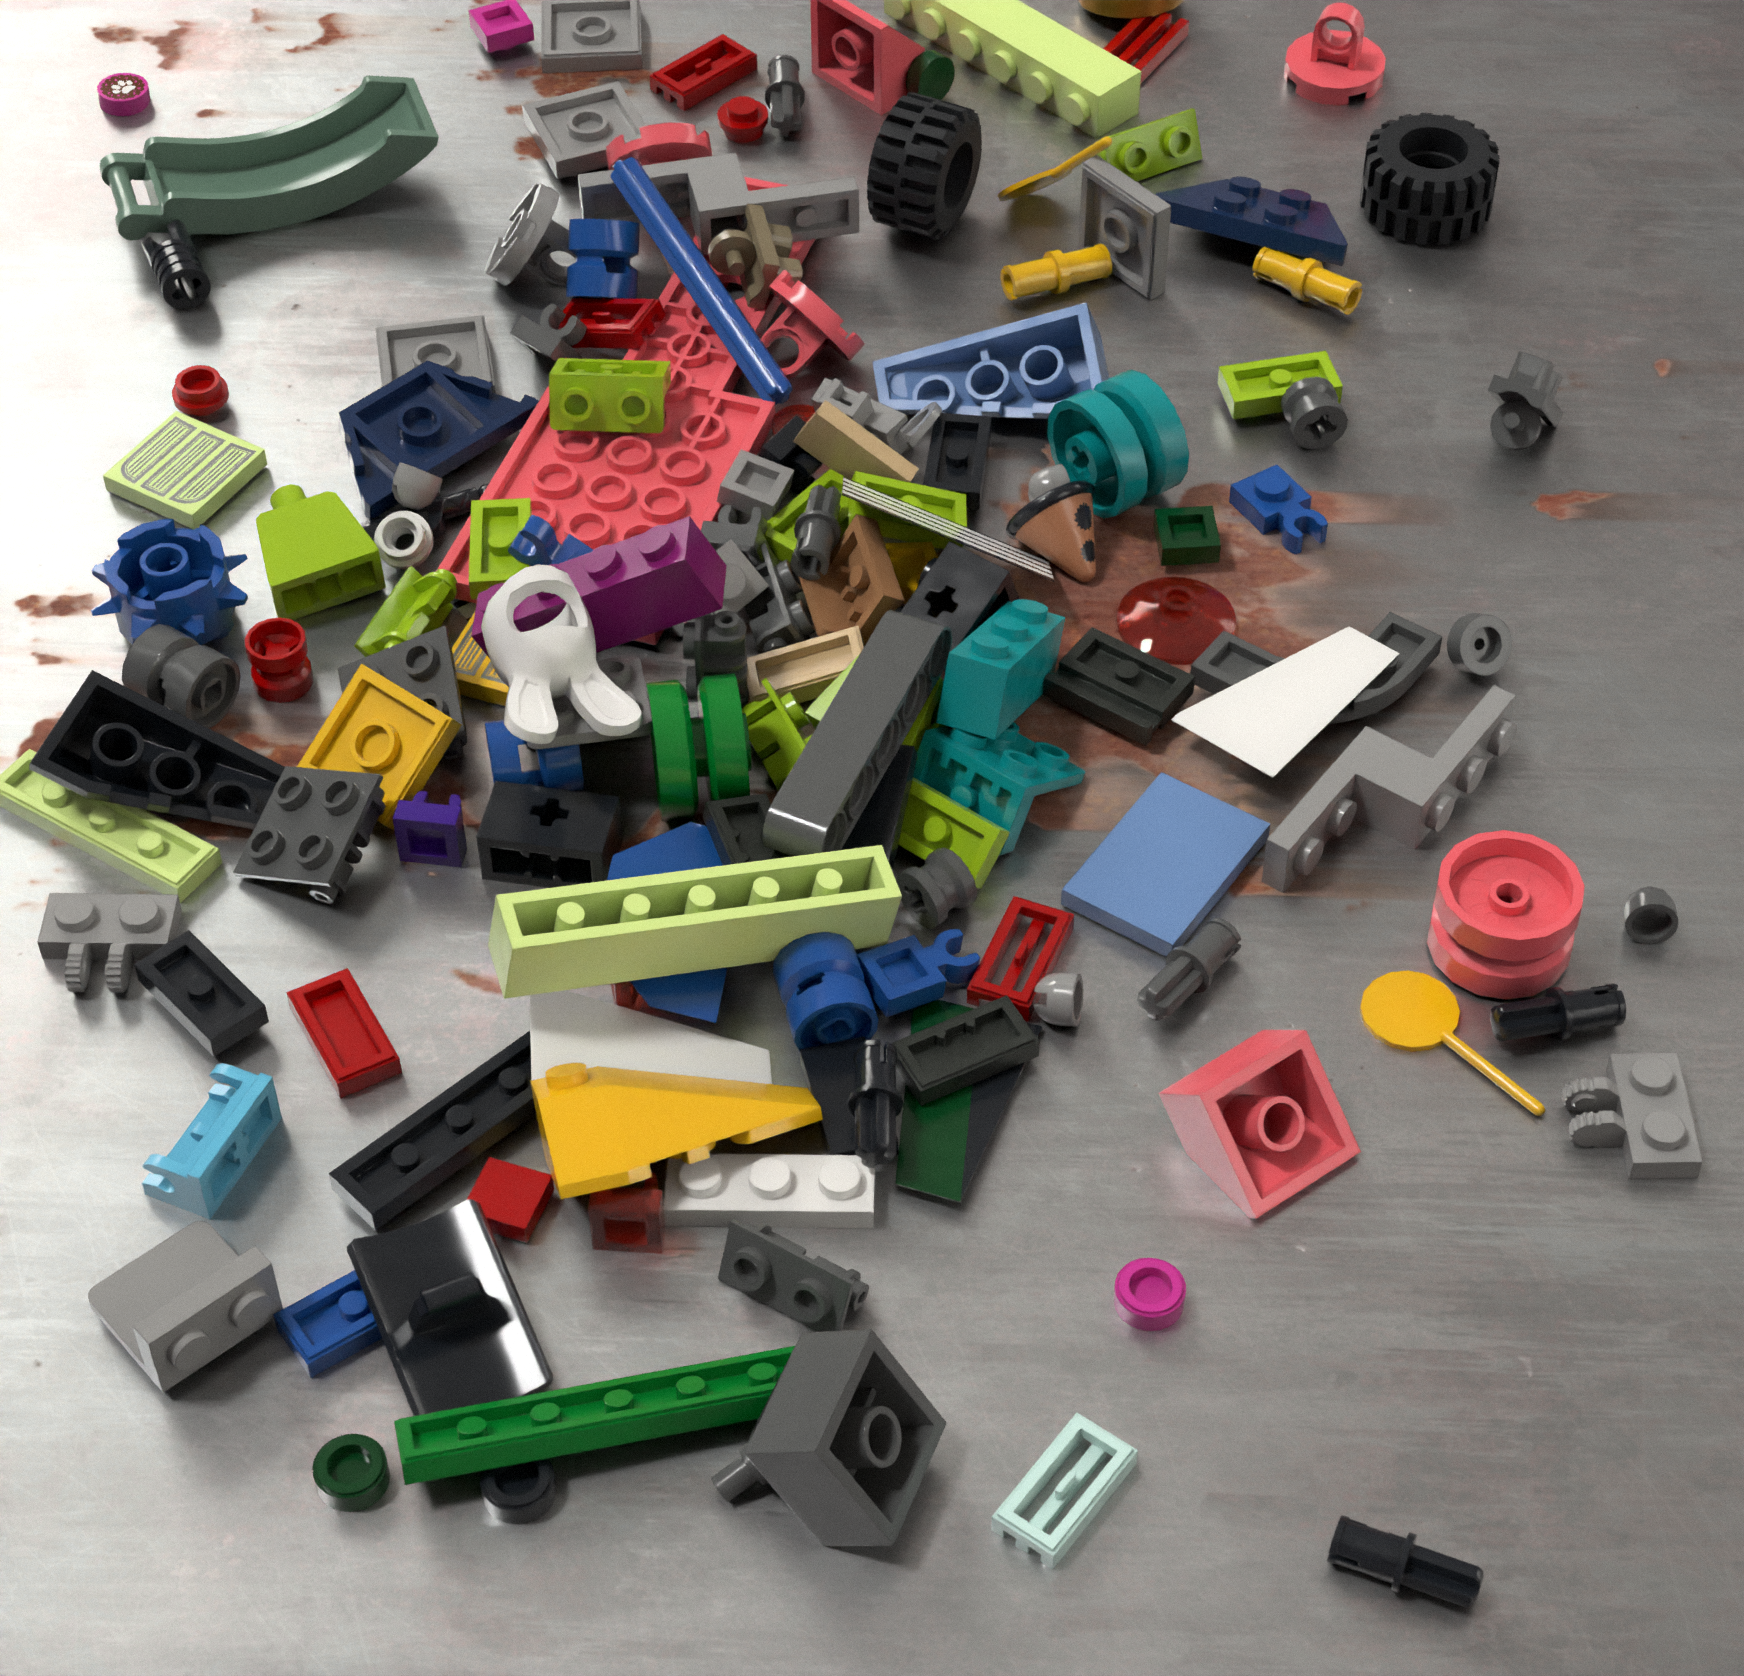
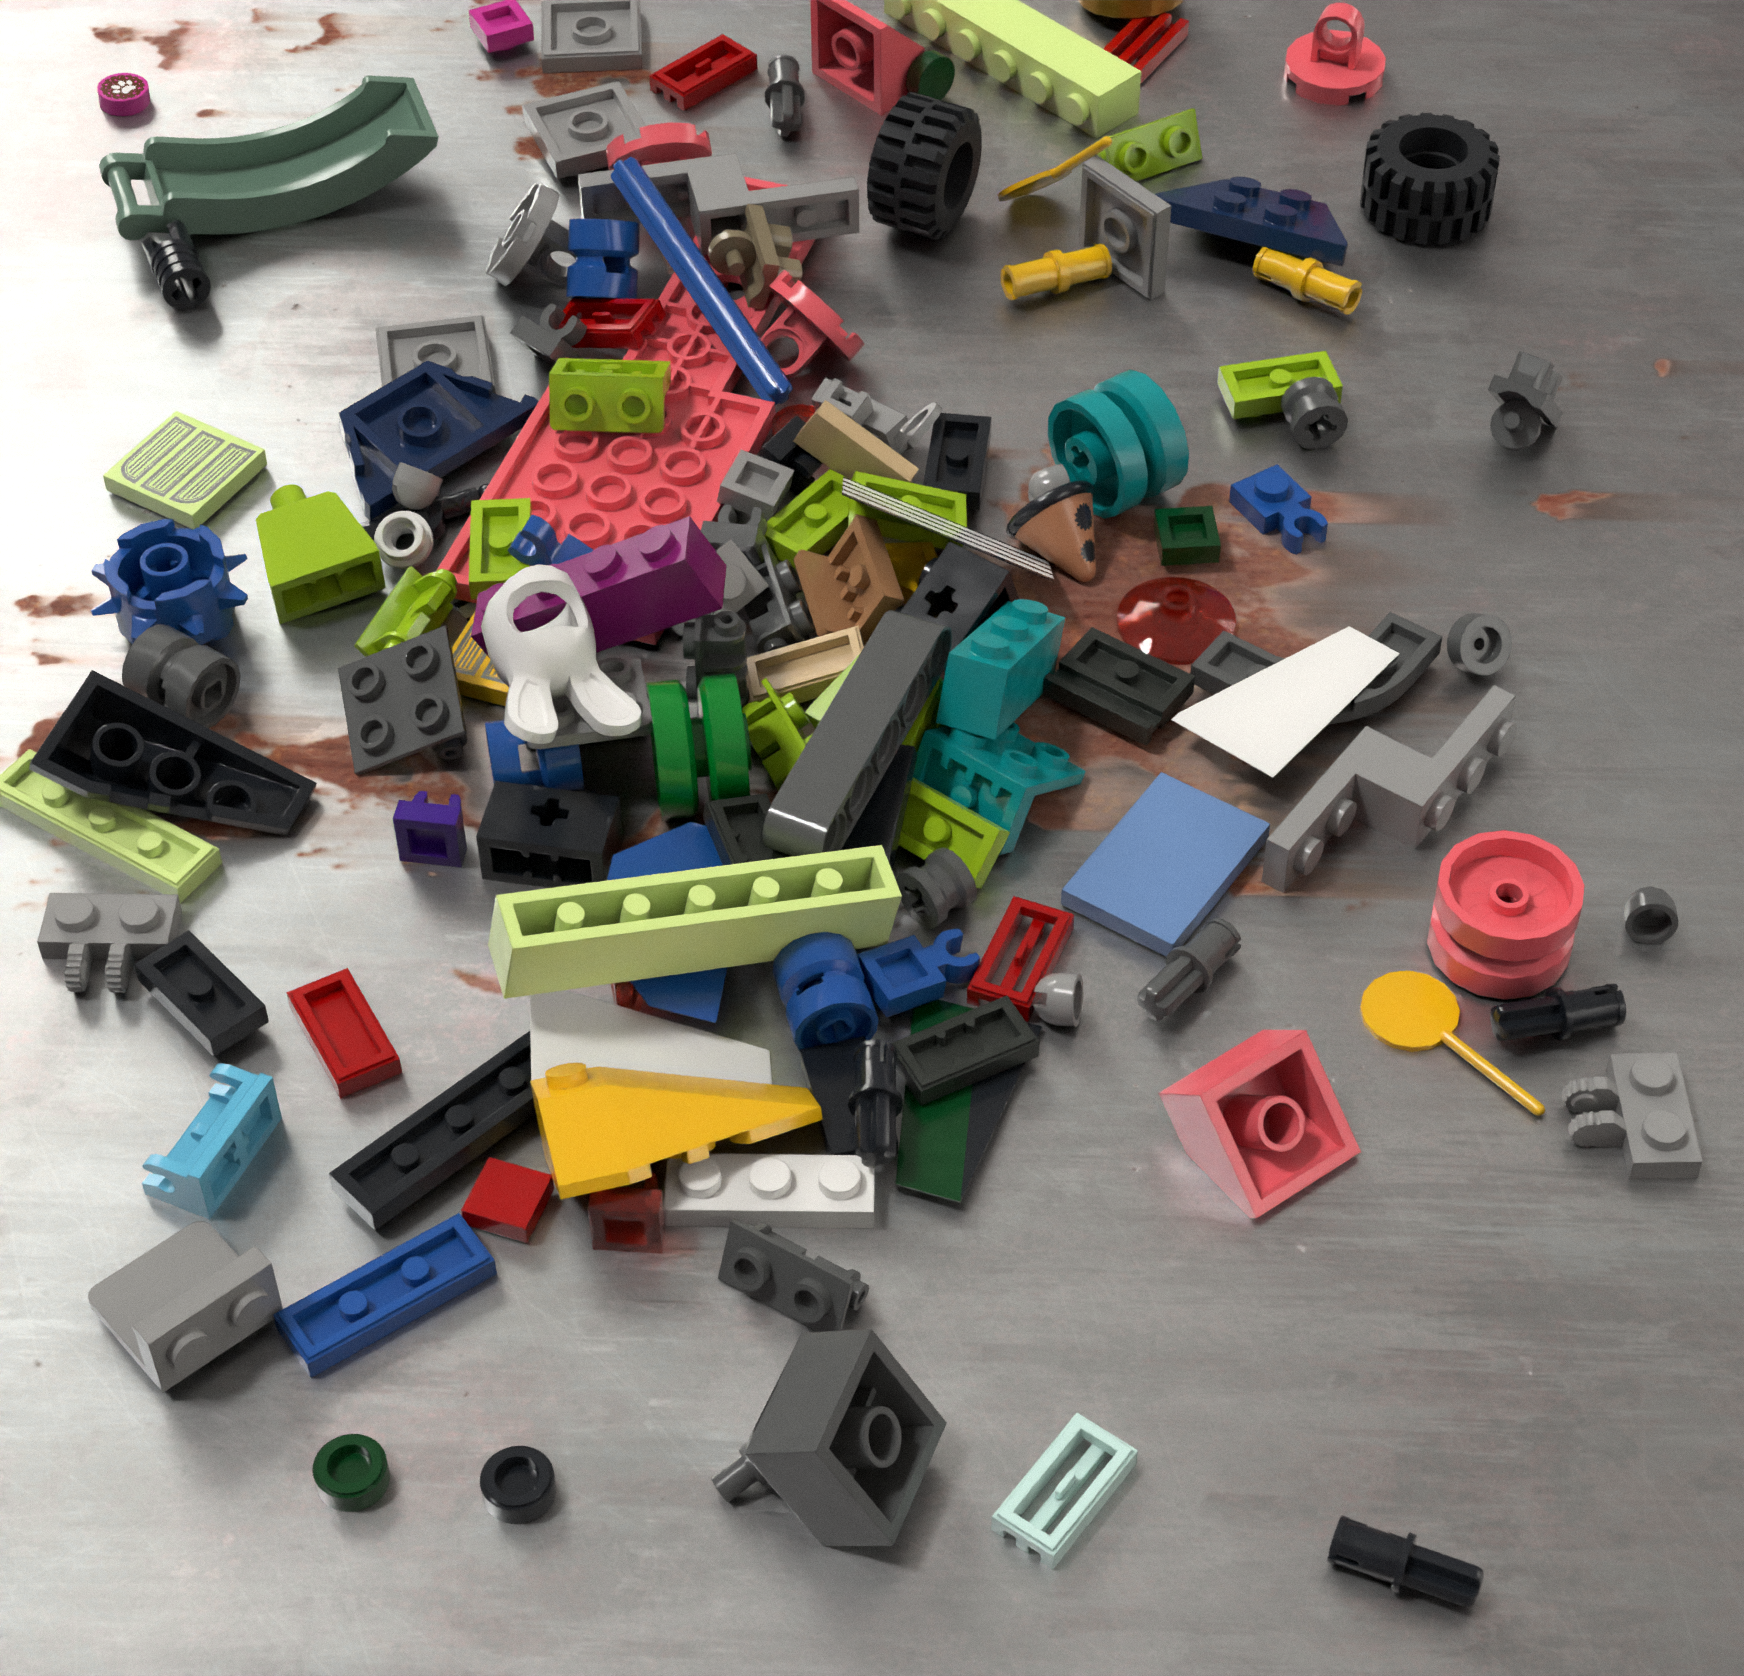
red plate [172,365,229,416] -> none
dark grey hinge [233,766,386,904] -> none
red wheel [245,617,313,703] -> none
yellow tile [297,663,462,831] -> none
black shield [347,1199,553,1416] -> none
green tile [394,1346,795,1485] -> none
red plate [717,96,769,143] -> none
dark grey axle [790,484,841,580] -> none
medium blue wedge [872,302,1109,419] -> none
dark pink tile [1114,1258,1186,1331] -> none

